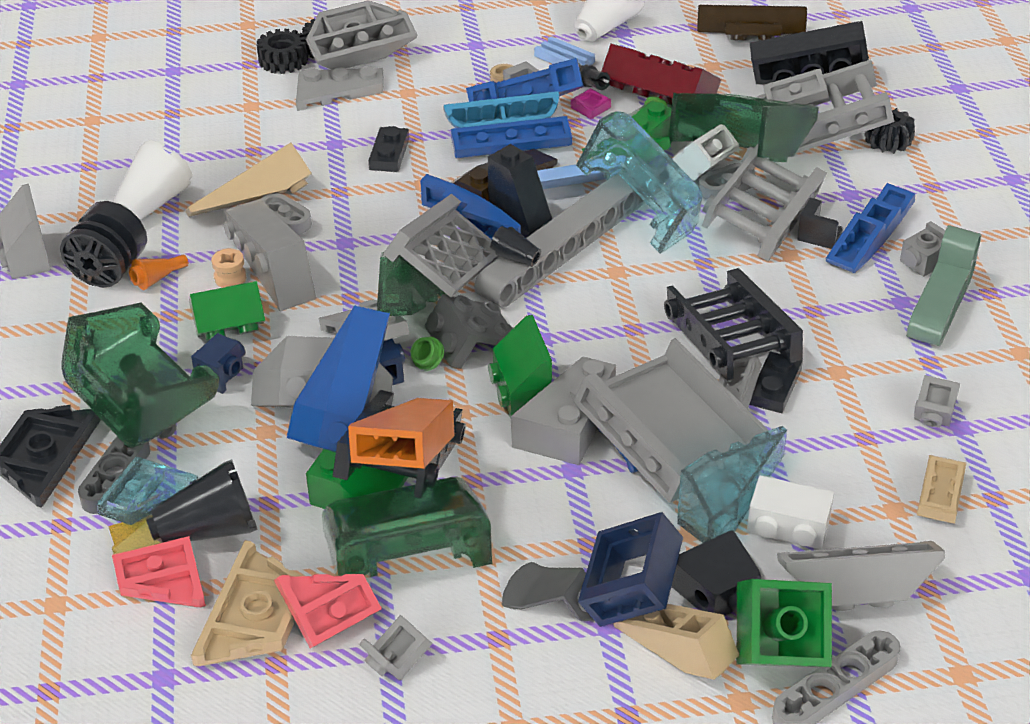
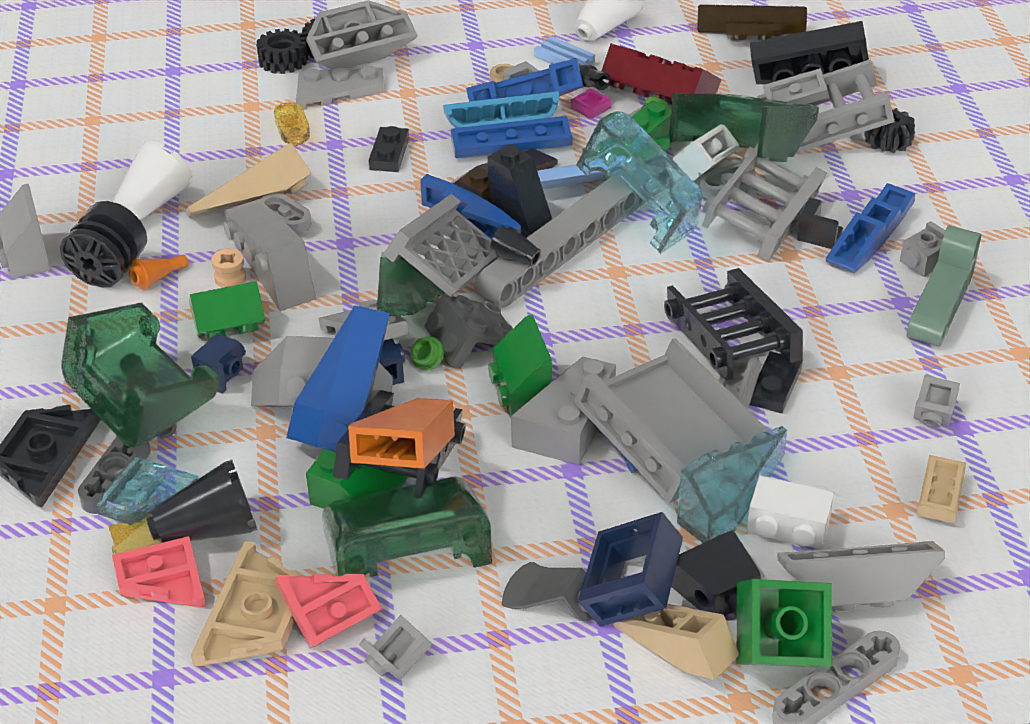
none -> clear yellow plate [274,102,310,146]

